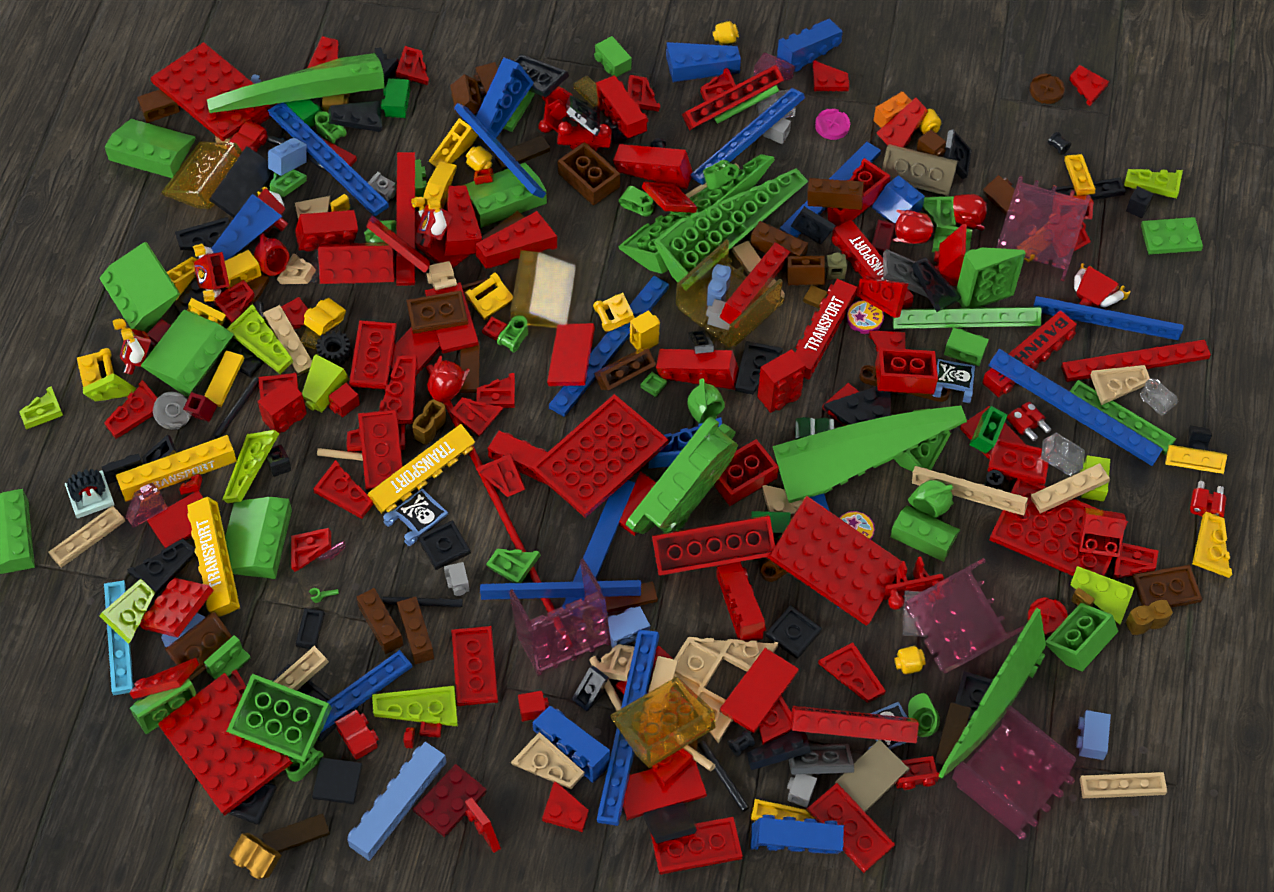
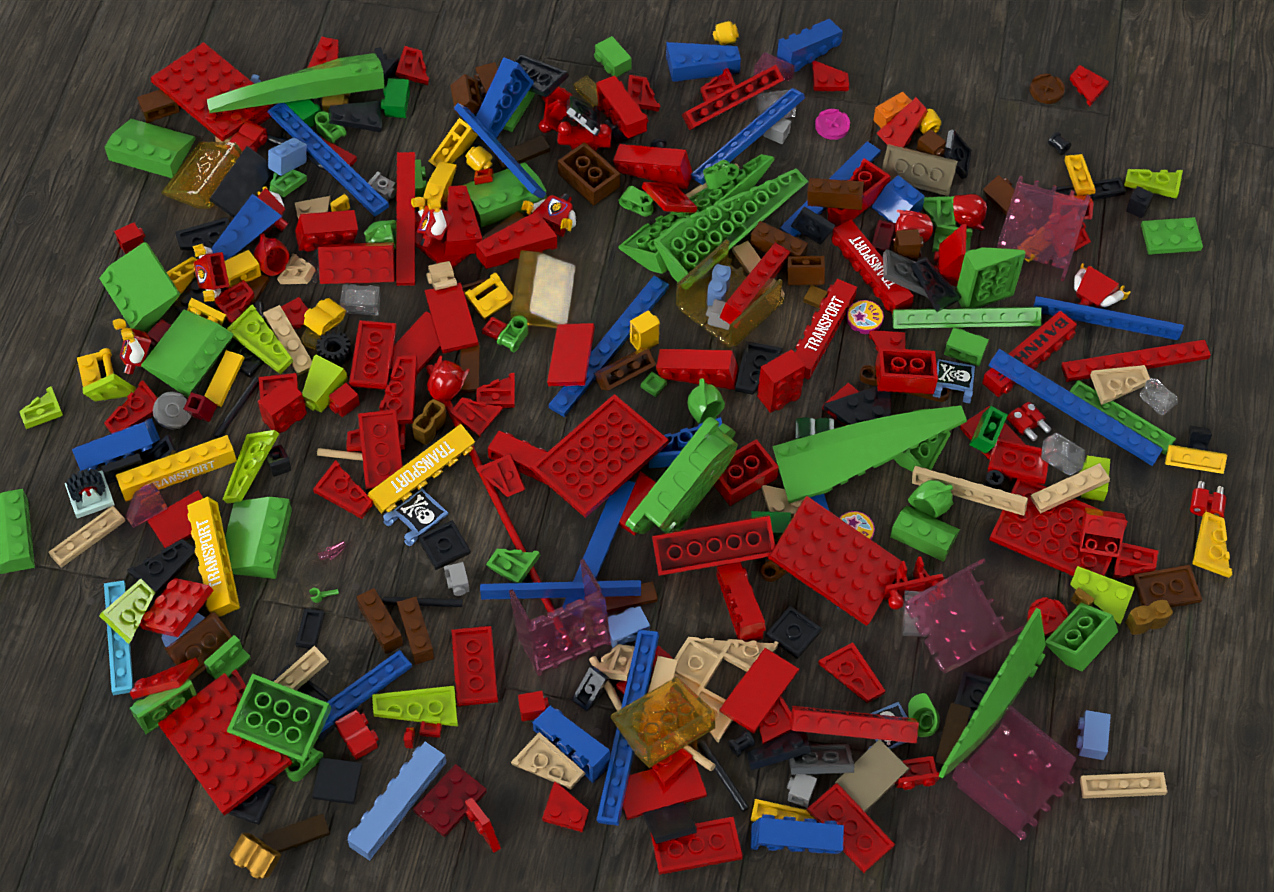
red tile [179,474,202,495] -> none
red wing [291,528,331,572] -> none
red tile [367,216,430,272] -> none
reddish brown tile [406,291,468,334] -> none
yellow plate [593,293,635,332] -> none
black tile [688,330,714,354] -> none
bright green bar [714,85,779,124] -> none
olive brick [825,253,847,280] -> none
red wing [856,278,909,318] -> none
yellow head [894,646,926,675] -> none
none -> blue wedge [72,418,160,471]
none -> red brick [114,222,145,254]
none -> clear brick [340,284,381,315]
none -> torso [521,193,576,237]
none -> reddish brown brick [893,229,923,262]

